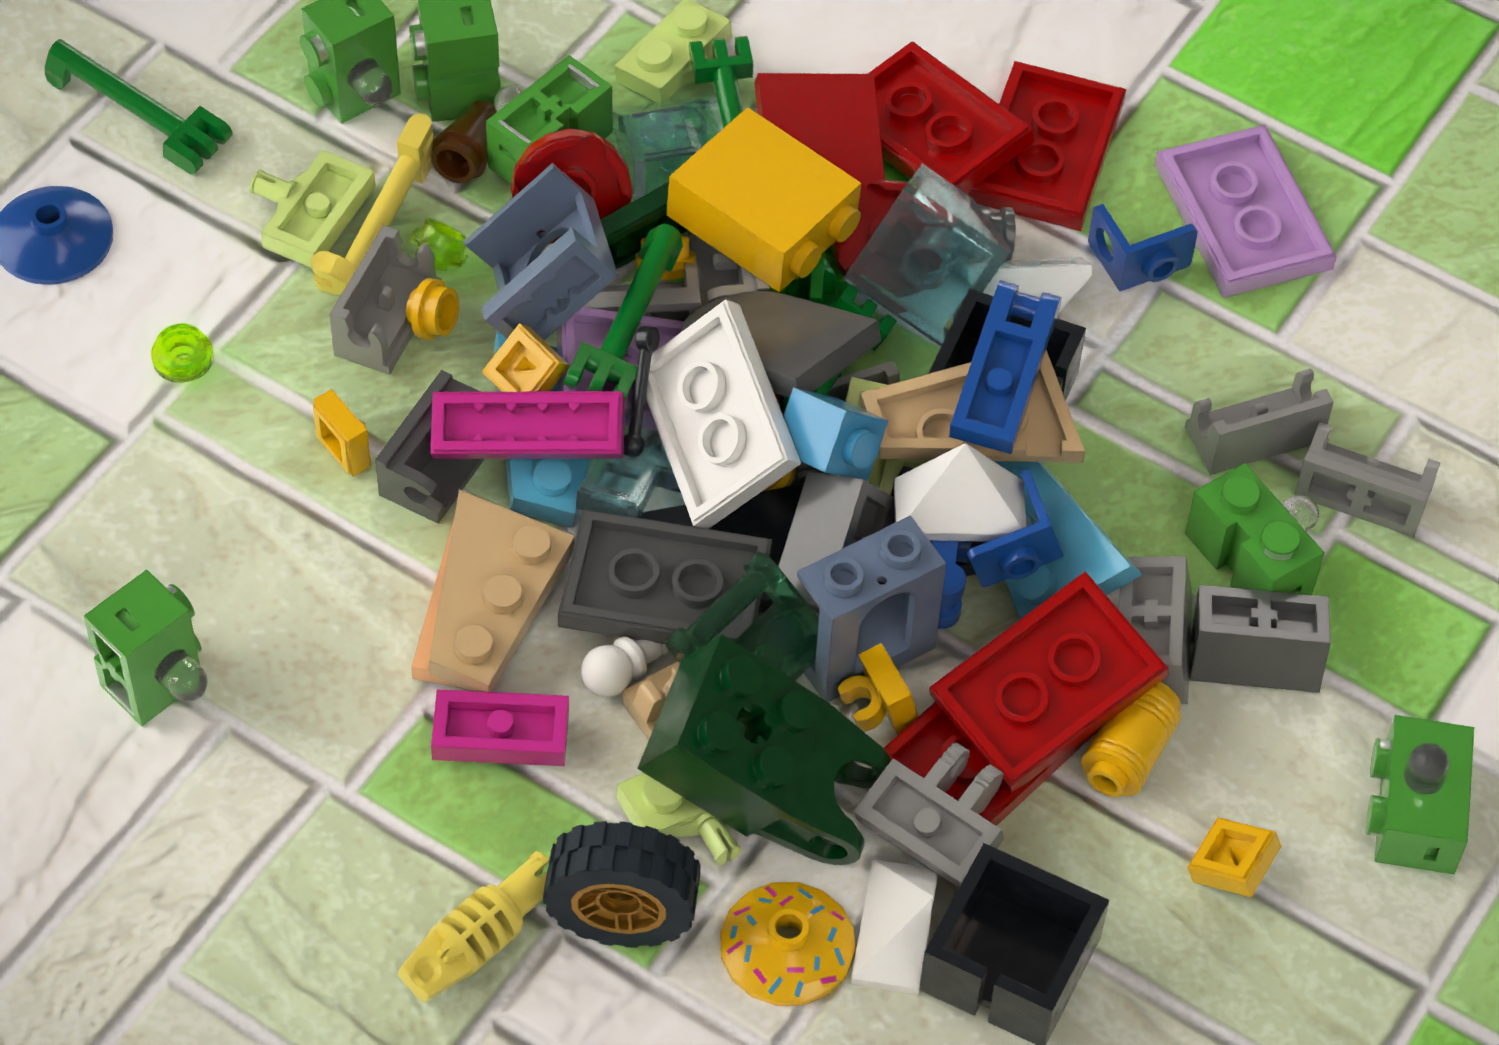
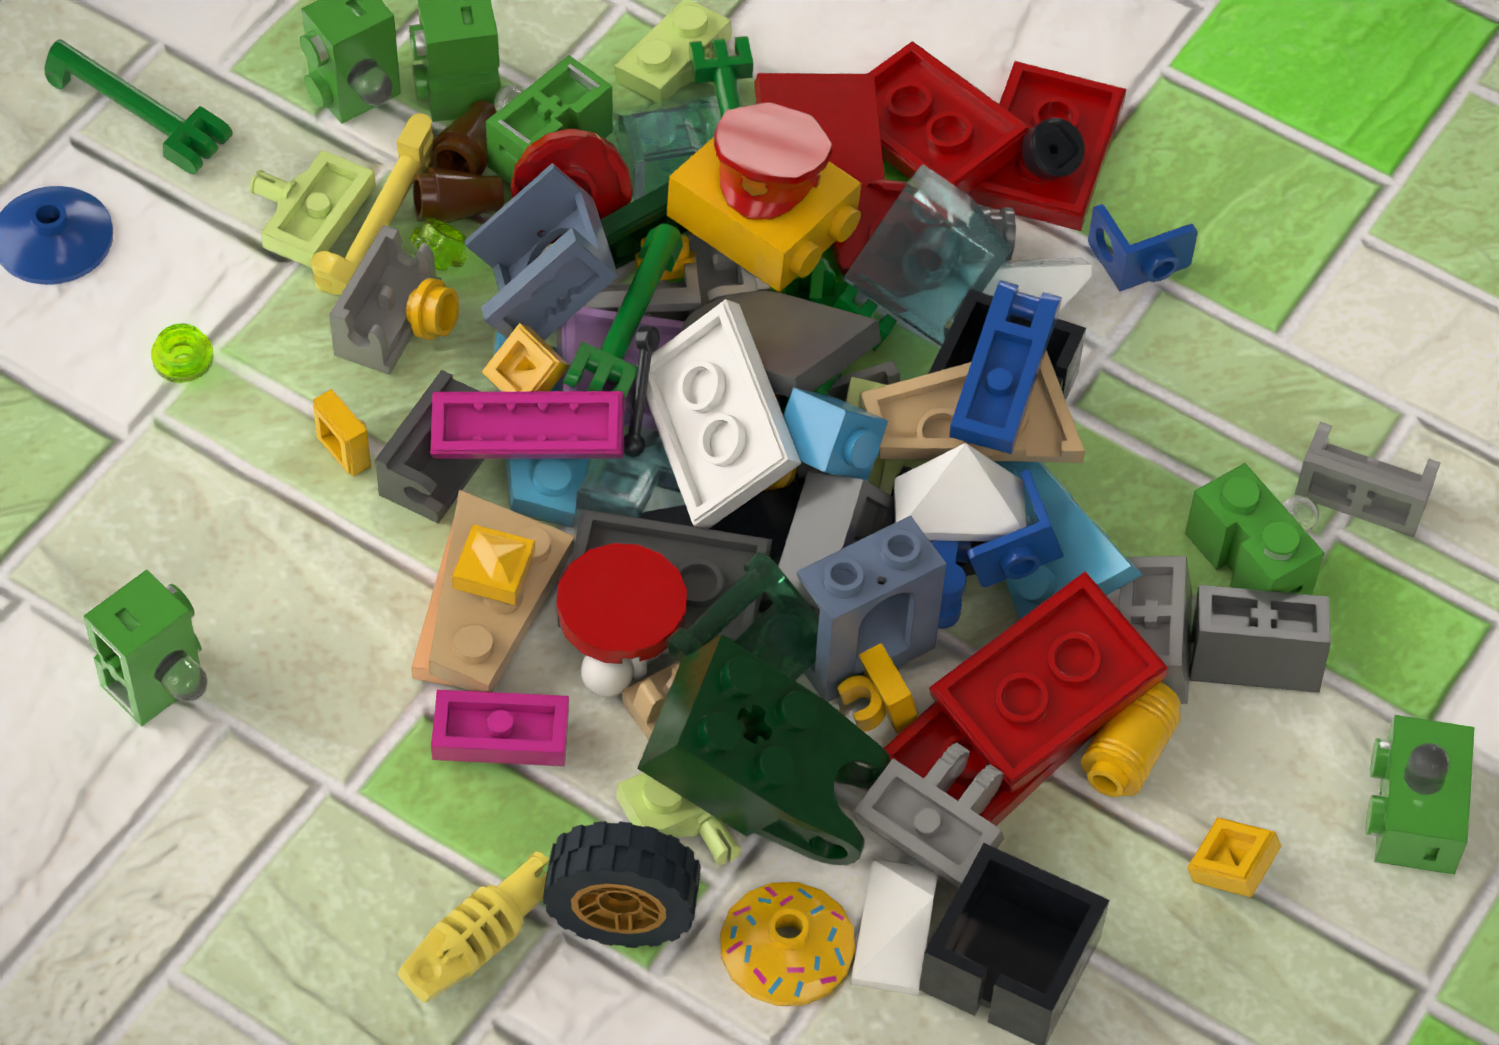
lavender tile [1155,125,1337,298] -> none
light grey hinge [1185,369,1334,475] -> none
none -> reddish brown cone [413,167,504,227]
none -> yellow tile [452,524,535,605]
none -> red tile [557,543,687,664]
none -> hat [713,102,833,219]
none -> black tile [1022,118,1085,181]

